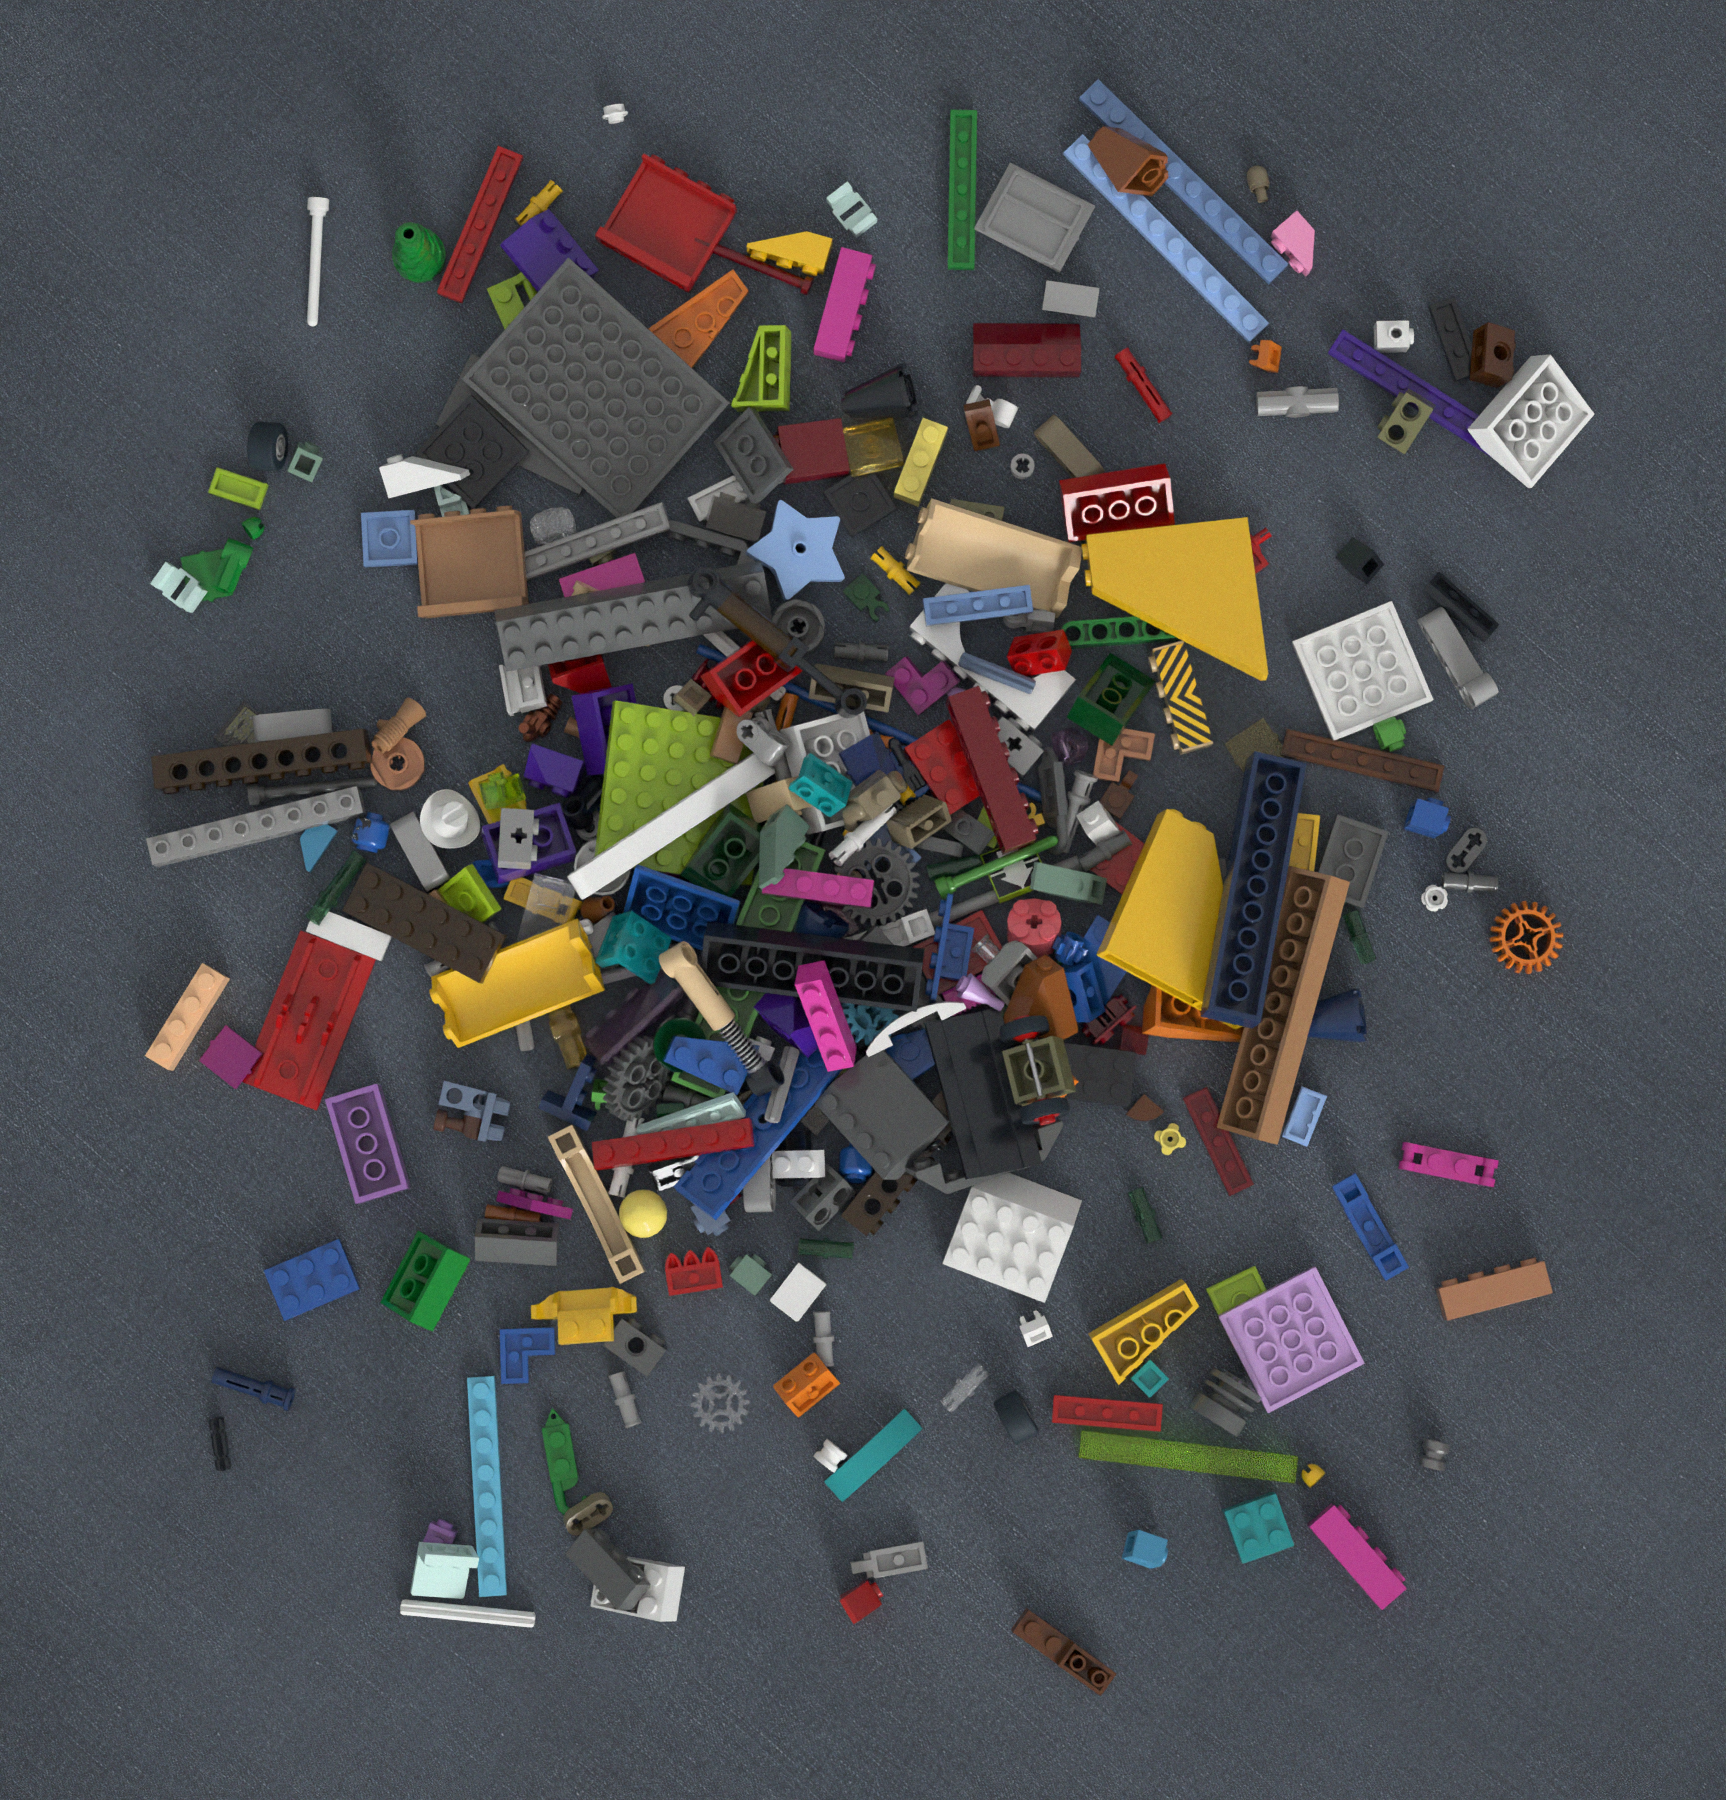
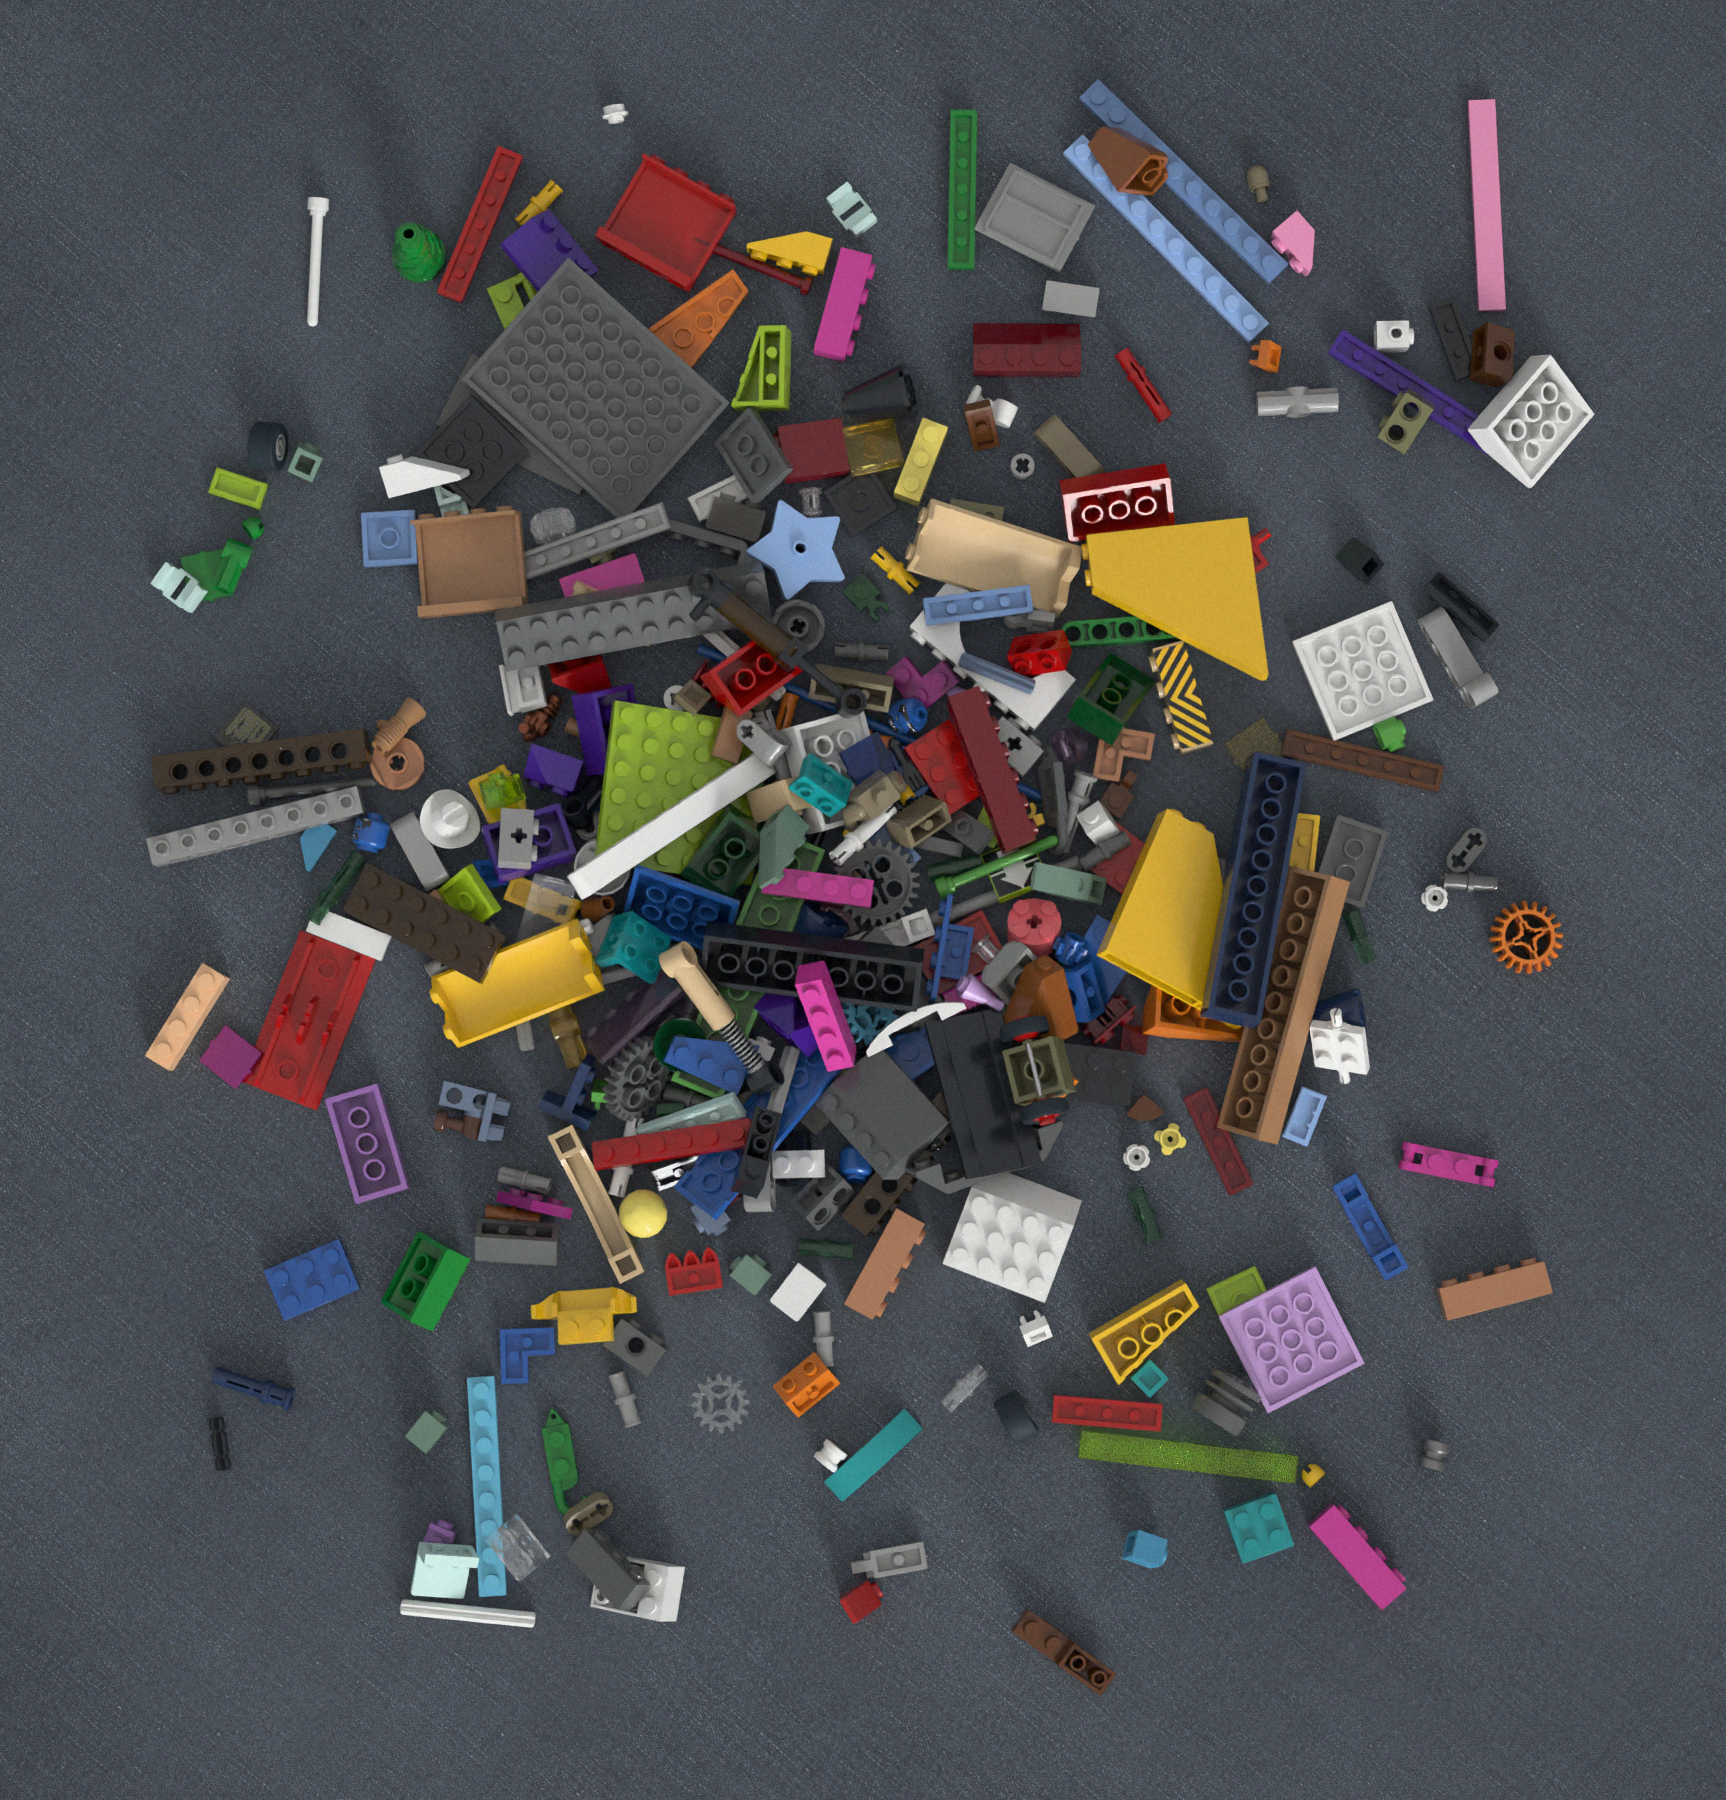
light grey beam [252,709,333,743] -> none
blue brick [1403,798,1451,839] -> none
none -> sand green brick [405,1409,449,1453]
none -> clear bracket [486,1514,550,1581]
none -> black slope [731,1106,782,1199]
none -> clear bush [798,488,824,518]
none -> nougat brick [844,1208,927,1320]
none -> blue head [887,698,927,734]
none -> white plate [1123,1144,1150,1171]
none -> white plate [1310,1008,1370,1084]
none -> bright pink tile [1467,99,1506,312]

